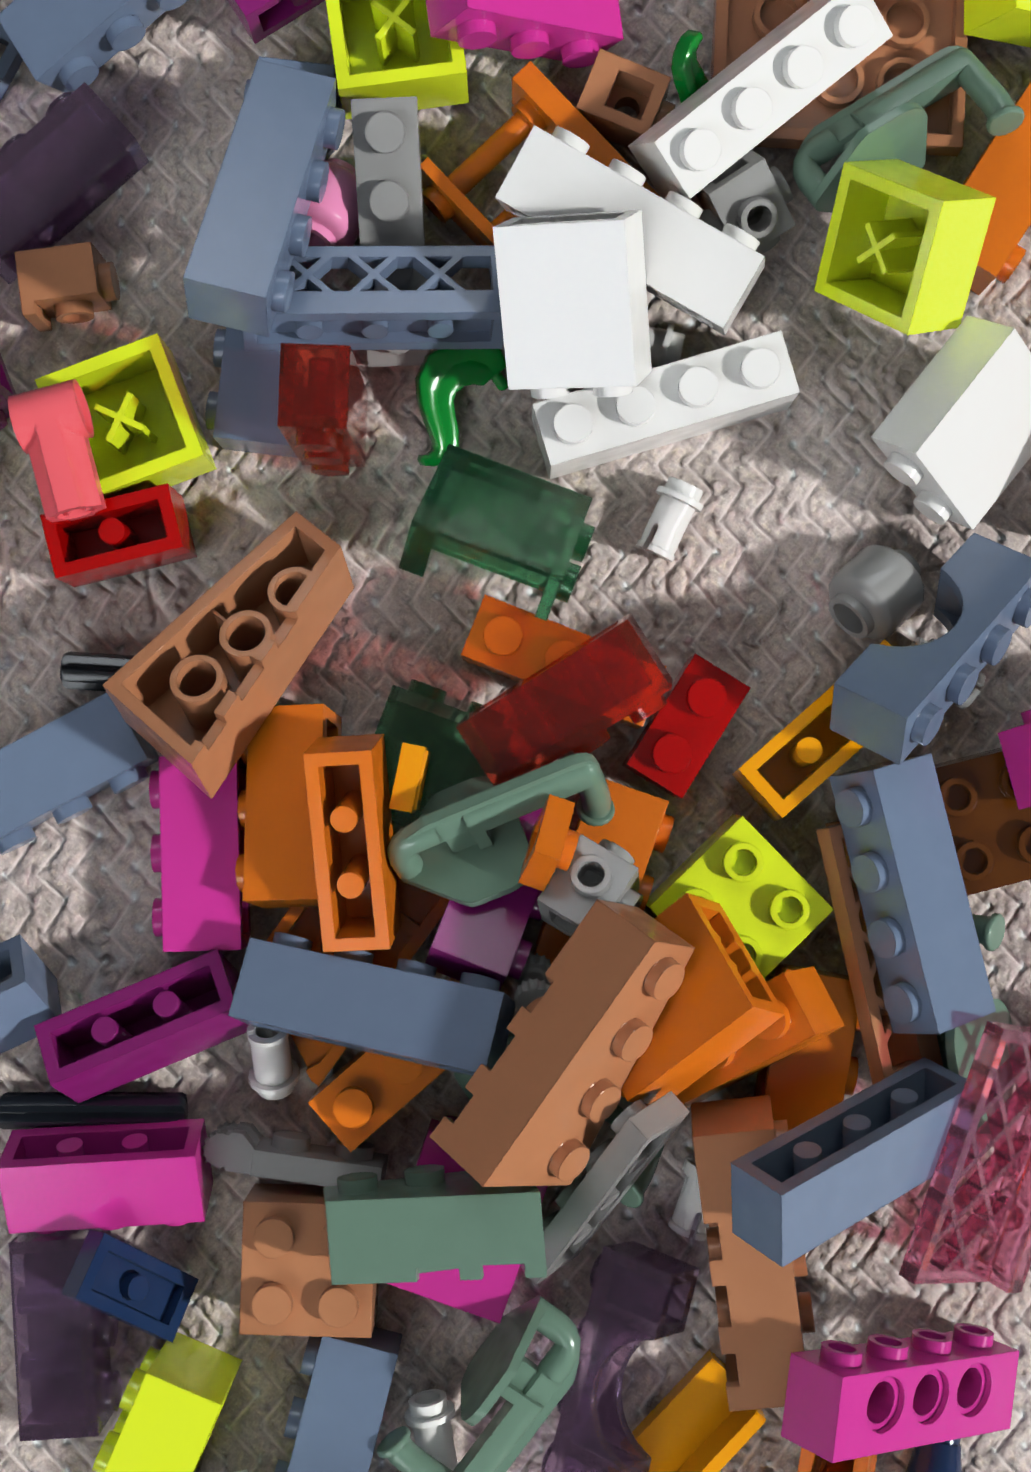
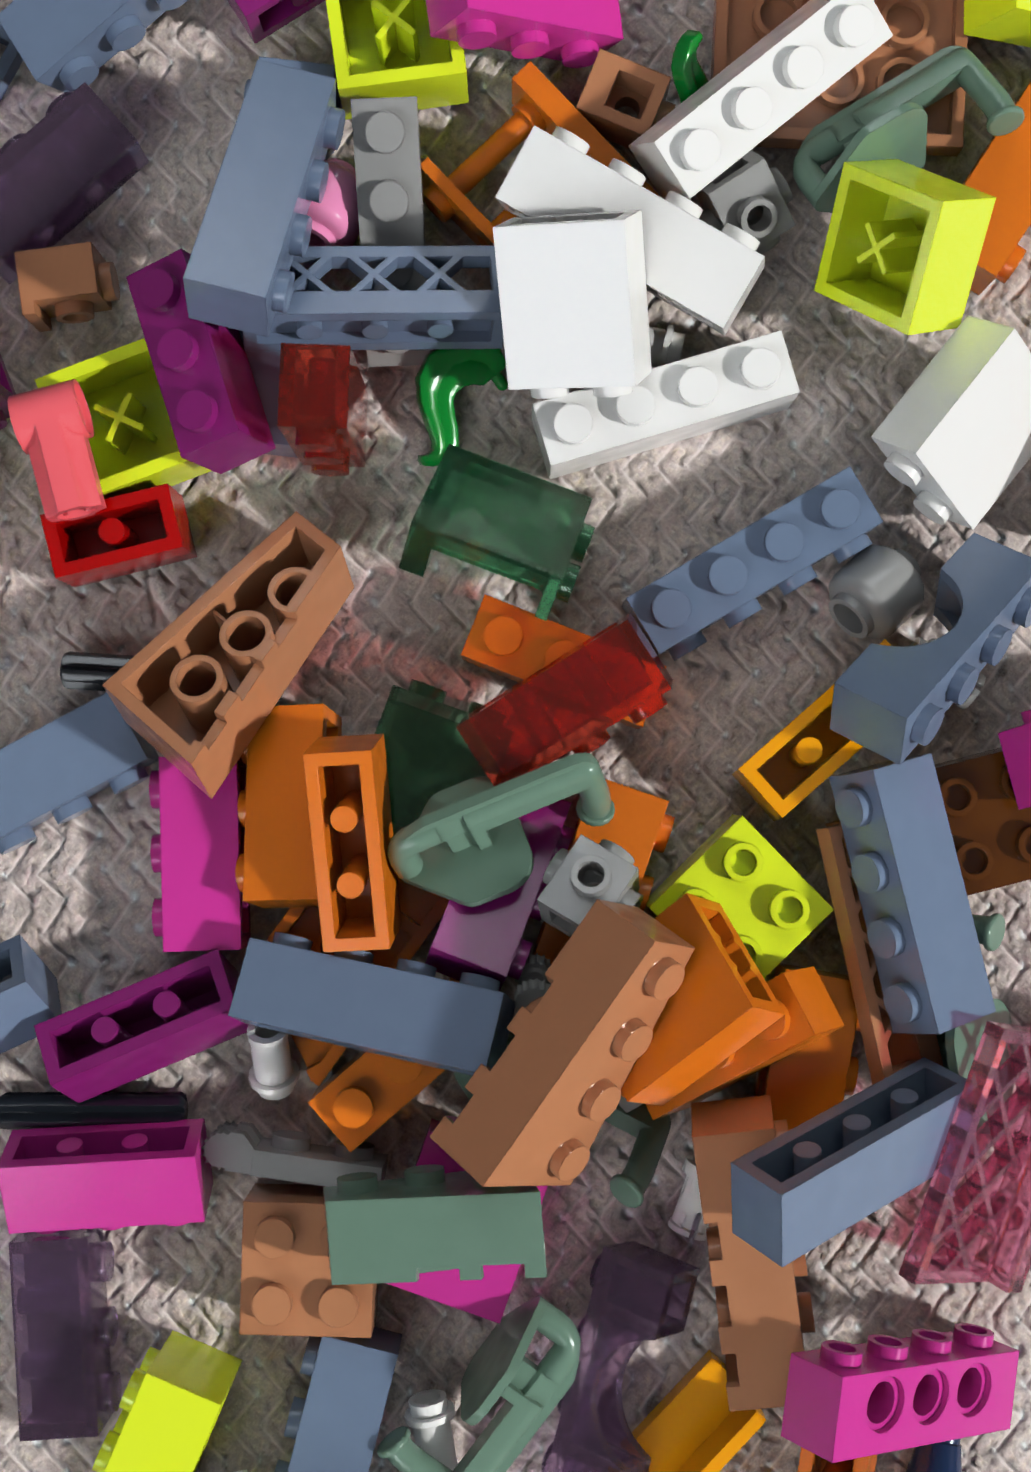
dark blue plate [61,1229,199,1343] -> none
light orange tile [389,742,431,813] -> none
orange plate [518,794,579,891] -> none
light grey plate [520,1091,690,1286] -> none
red brick [622,653,751,799] -> none
white pin [636,476,704,562] -> none
none -> magenta brick [126,248,276,474]
none -> sand blue brick [621,466,883,661]

